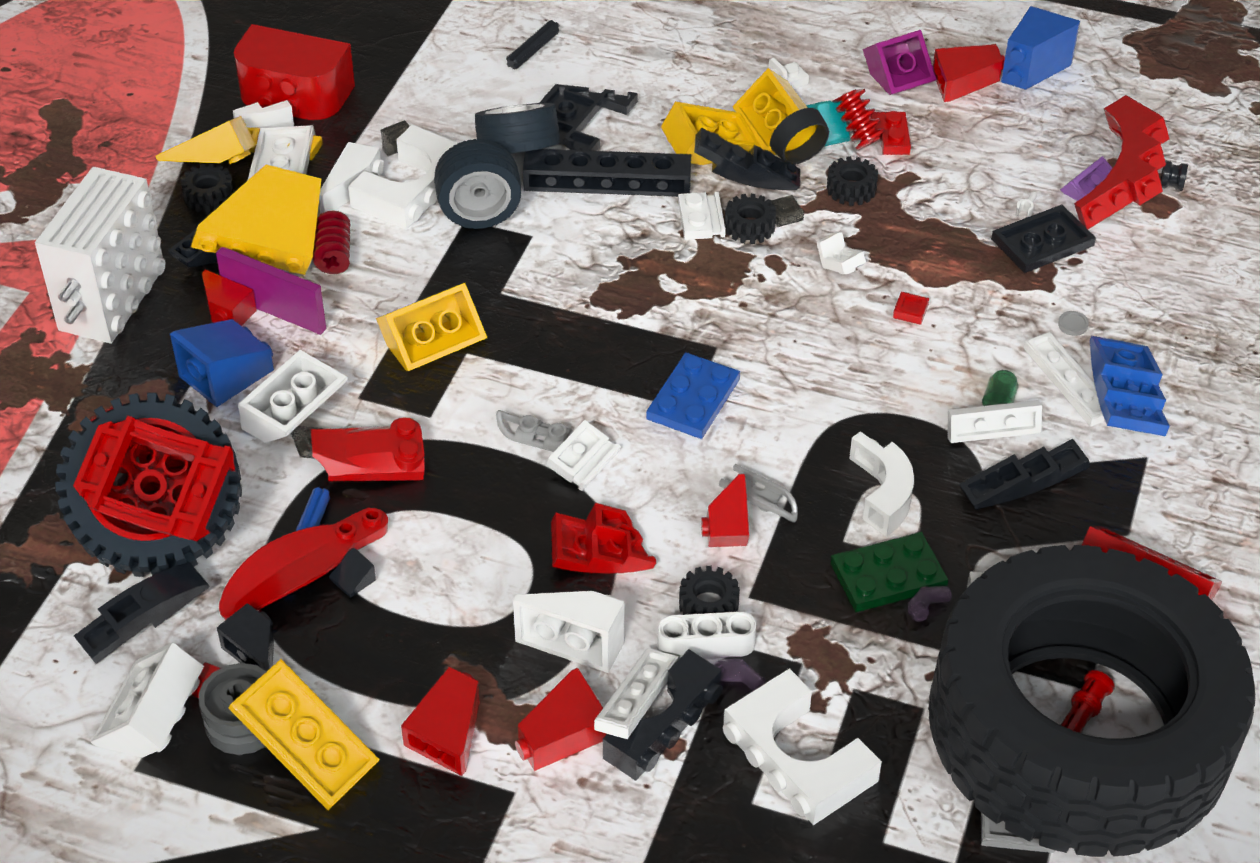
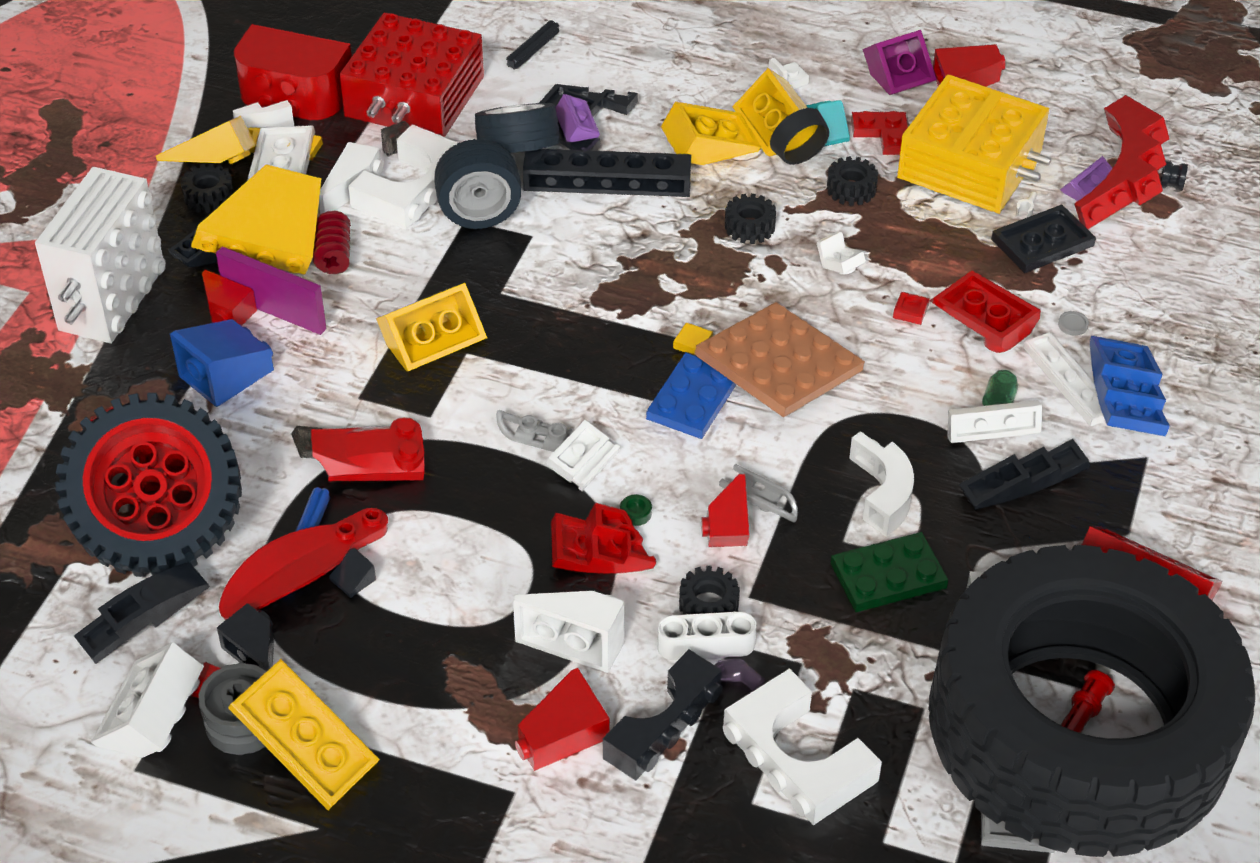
red wedge [73,415,235,541] -> none
white slope [238,350,348,443] -> none
red slope [401,667,480,776] -> none
white tile [594,648,678,739] -> none
white plate [678,192,725,240] -> none
black slope [694,128,800,190] -> none
clear smoke plate [771,195,804,227] -> none
red piece [832,89,885,151] -> none
clear purple arm [907,586,951,622] -> none
blue slope [1001,6,1080,90] -> none
none -> red piece [340,12,484,137]
none -> medium lavender slope [556,94,600,142]
none -> dark green tile [620,494,652,526]
none -> yellow tile [673,323,713,355]
none -> nougat plate [694,302,865,418]
none -> yellow piece [897,74,1051,214]
none -> red slope [929,270,1041,353]

